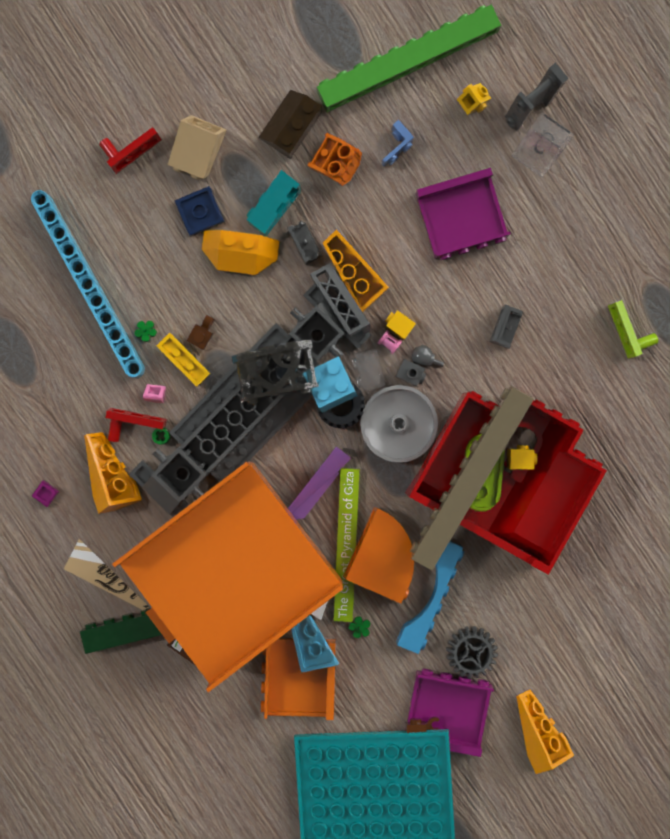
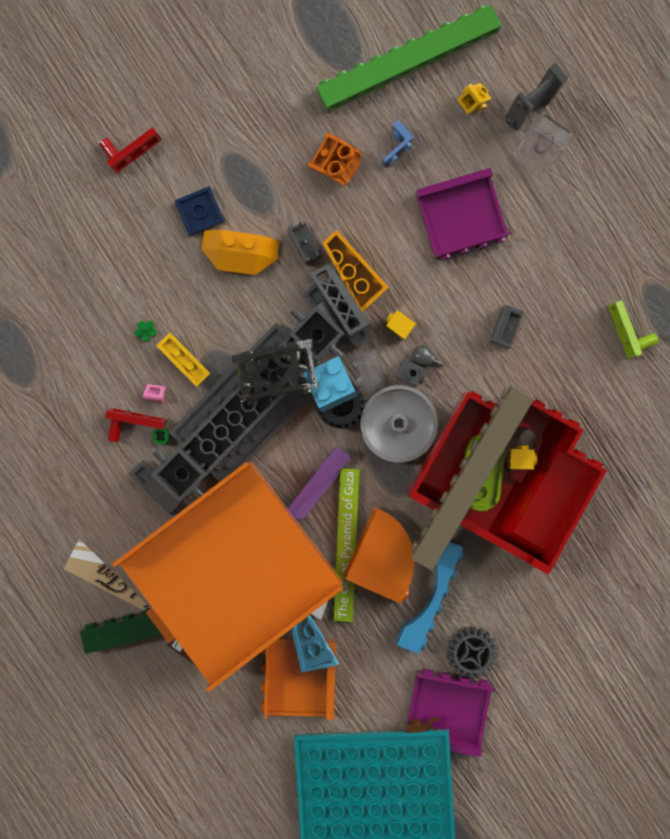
medium azure beam [31,190,145,378] -> none
magenta tile [32,480,59,507] -> none
light orange wedge [84,432,142,514] -> none
tan slope [168,115,227,180] -> none
reddish brown plate [186,315,215,350] -> none
teal wedge [247,170,301,237] -> none
dark brown slope [259,90,322,159] -> none
green plant [349,616,371,638] -> none
bright pink bush [378,329,402,355] -> none
light orange wedge [516,689,574,774] -> none

